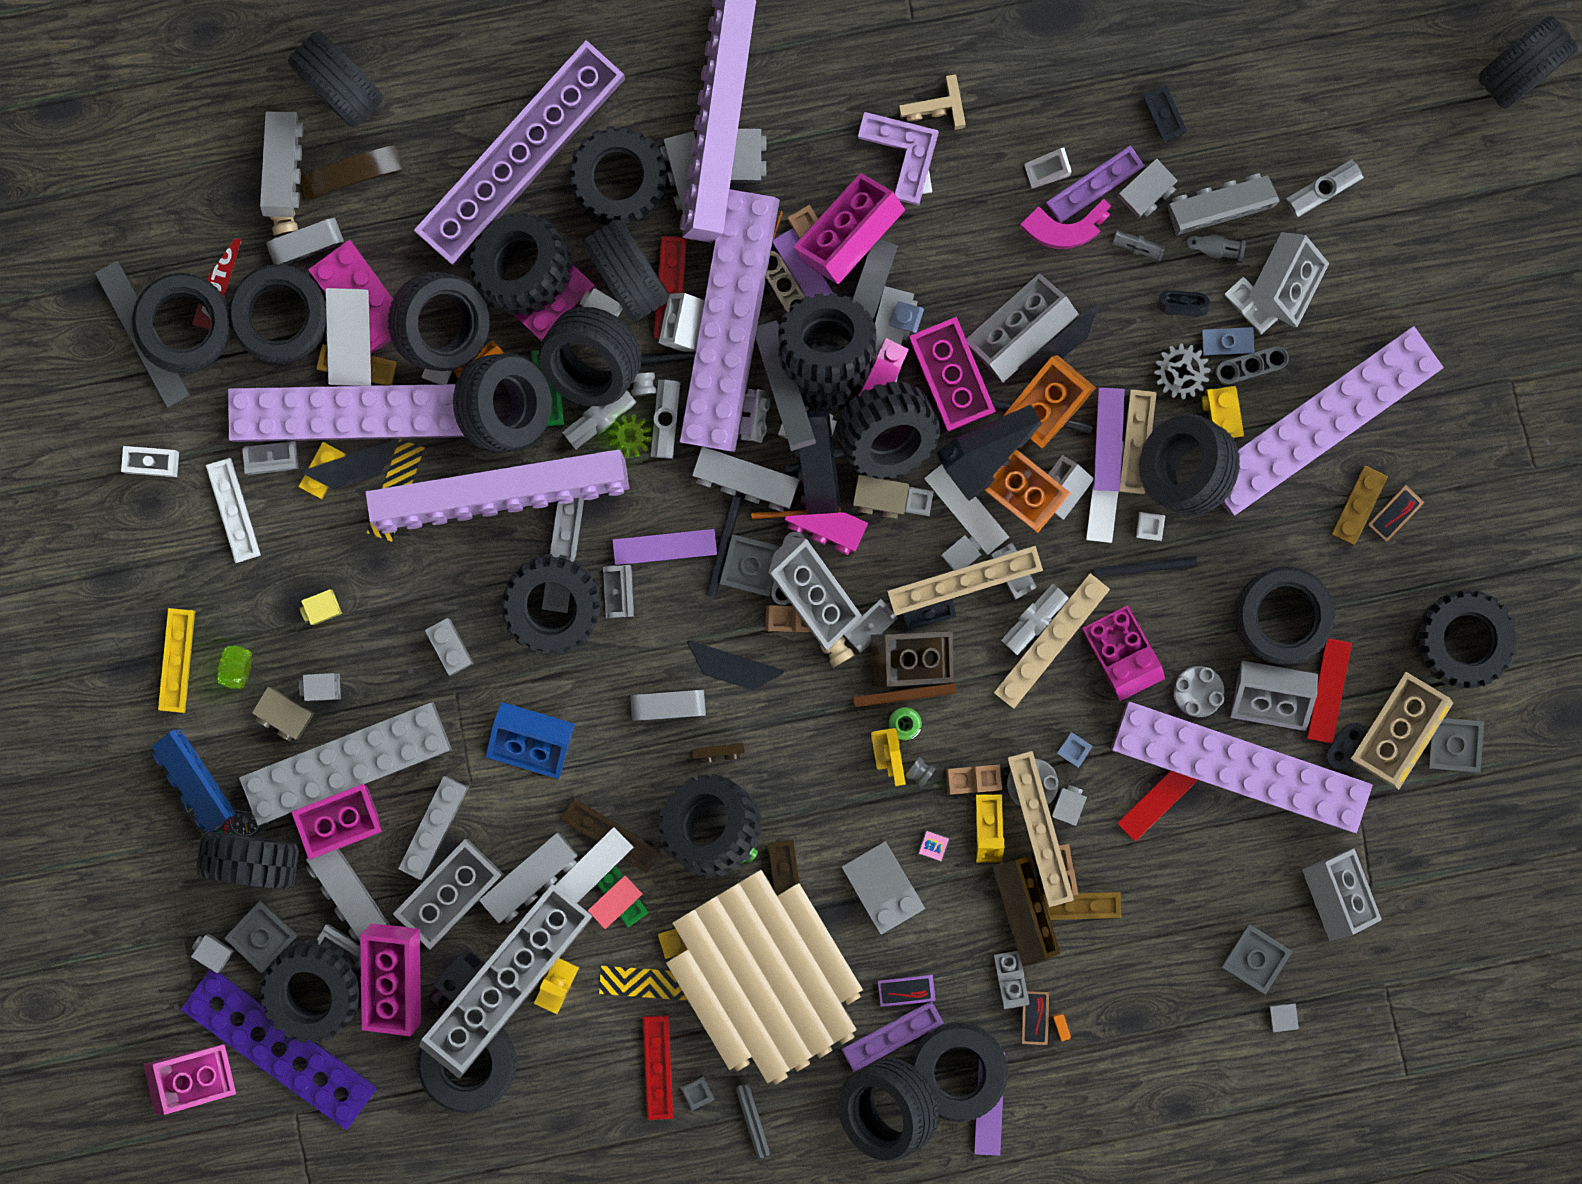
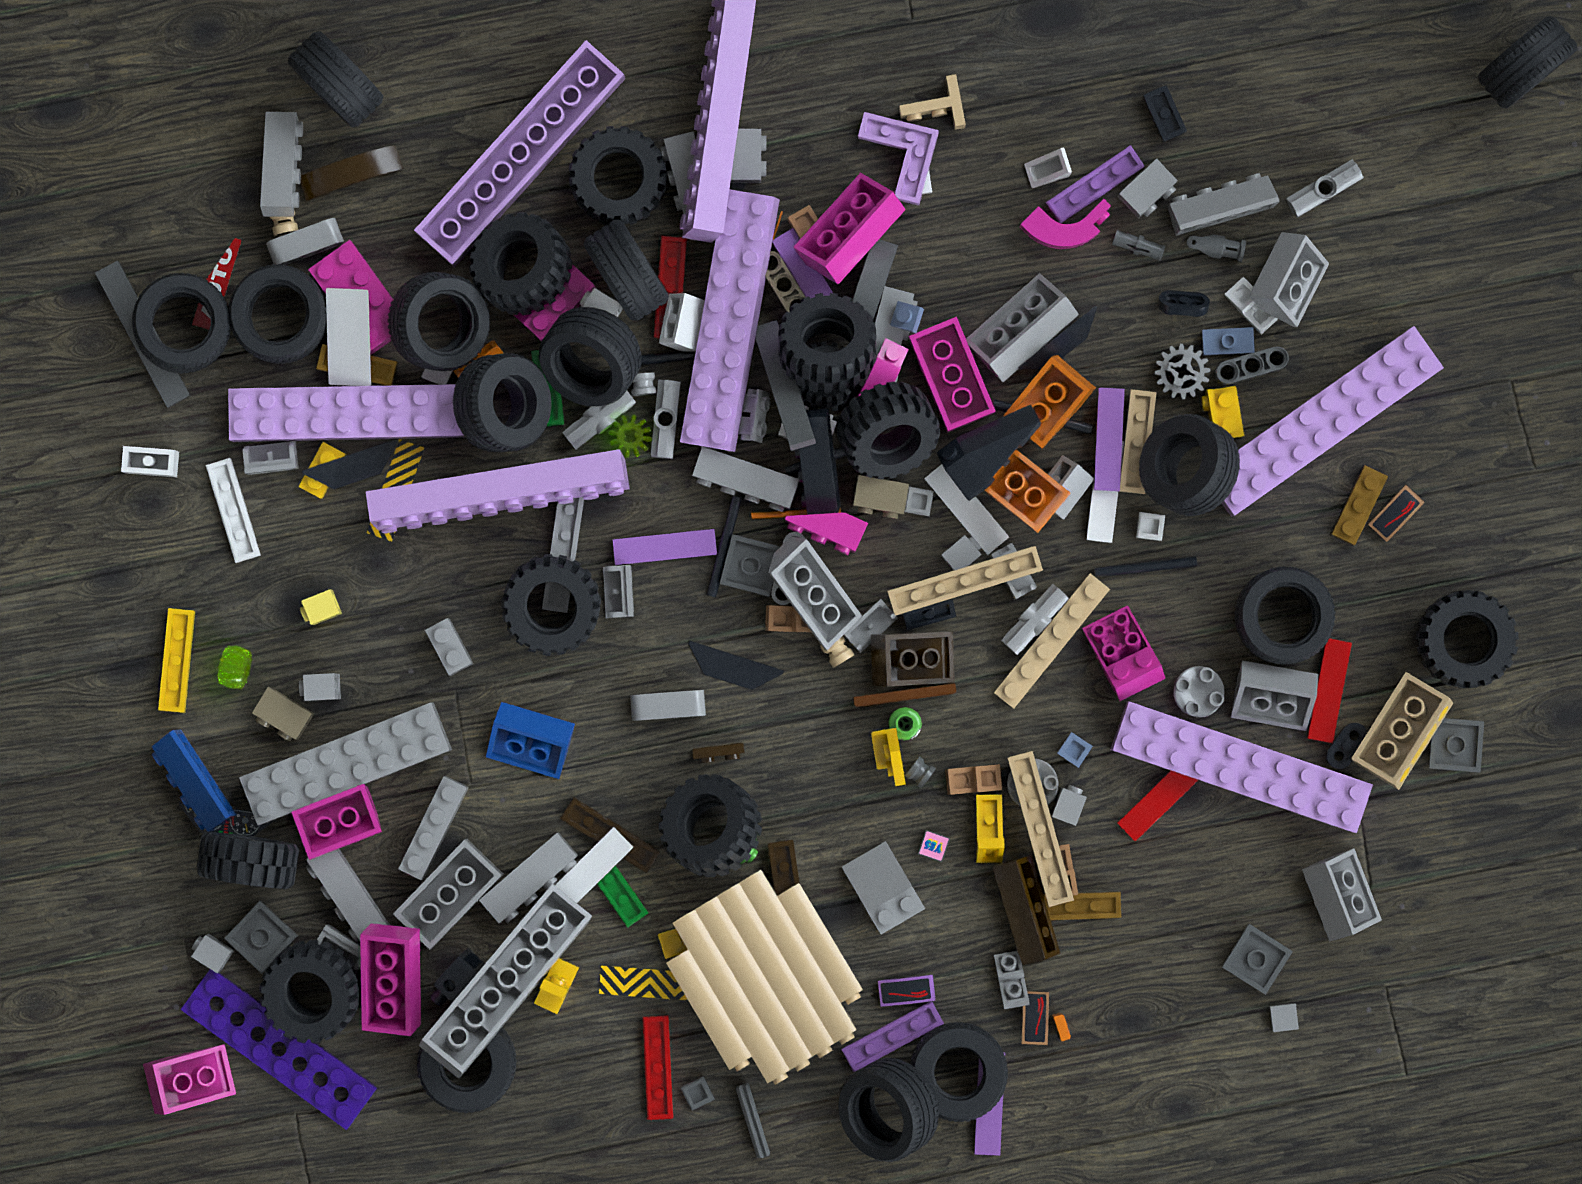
coral tile [588,875,643,929] -> none

